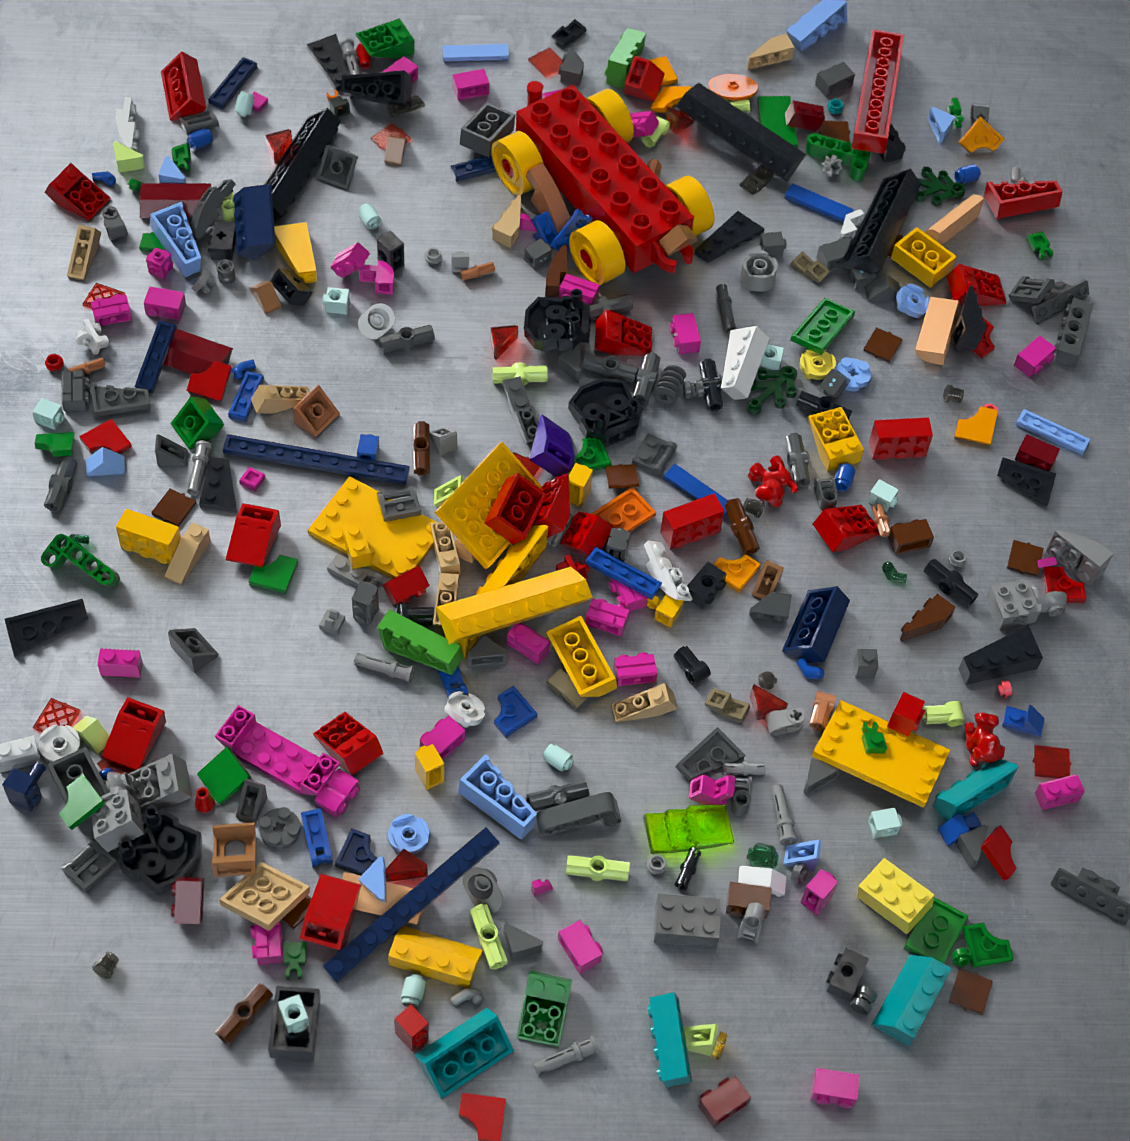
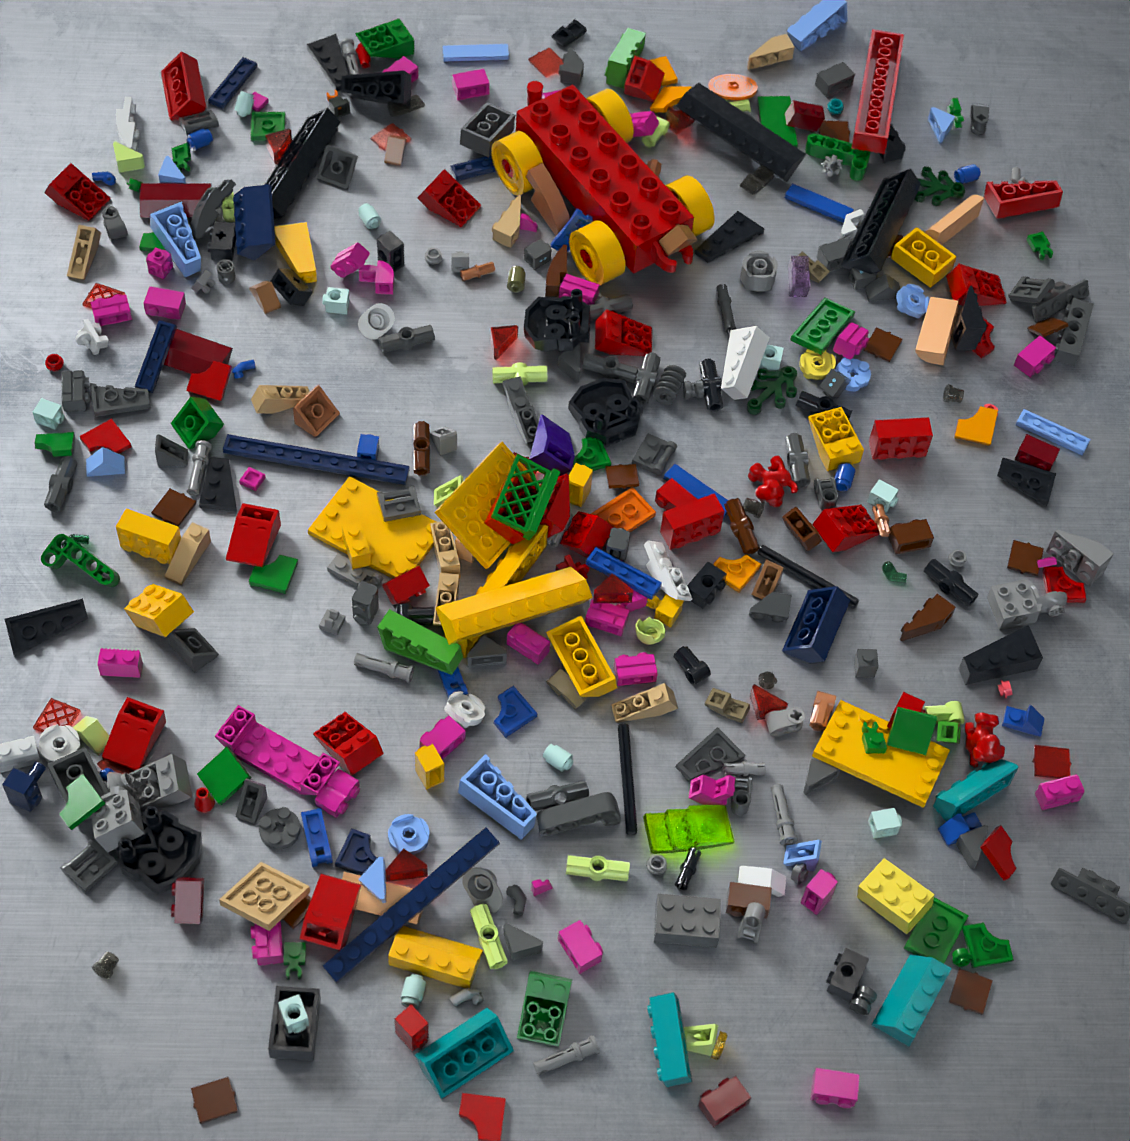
nougat axle [68,358,106,375] -> none
medium nougat panel [212,823,256,877] -> none
reddish brown piece [215,983,273,1046] -> none
blue tile [228,371,264,421] -> none
blue slope [531,211,558,249] -> none
dark pink brick [669,313,701,354] -> none
clear green head [747,842,779,869] -> none
dark grey brick [759,232,787,257] -> none
blue arm [797,658,824,679] -> none
light orange tile [958,117,1005,153] -> none
none -> yellow brick [124,584,194,637]
none -> reddish brown piece [191,1077,238,1124]
none -> green tile [250,112,286,141]
none -> red slope [417,169,481,227]
none -> green fence [491,454,560,540]
none -> dark grey arm [506,885,527,916]
none -> olive brick [507,266,526,293]
none -> clear red slope [593,573,633,604]
none -> black axle [618,723,638,835]
none -> yellowish green hair [635,617,666,645]
none -> red piece [655,478,697,511]
none -> black axle [758,545,859,609]
none -> reddish brown brick [782,507,822,551]
none -> clear purple brick [788,256,810,297]
none -> dark pink brick [833,322,869,360]
none -> green tile [887,707,937,755]
none -> bright green brick [937,721,961,744]
none -> reddish brown piece [1027,317,1069,337]

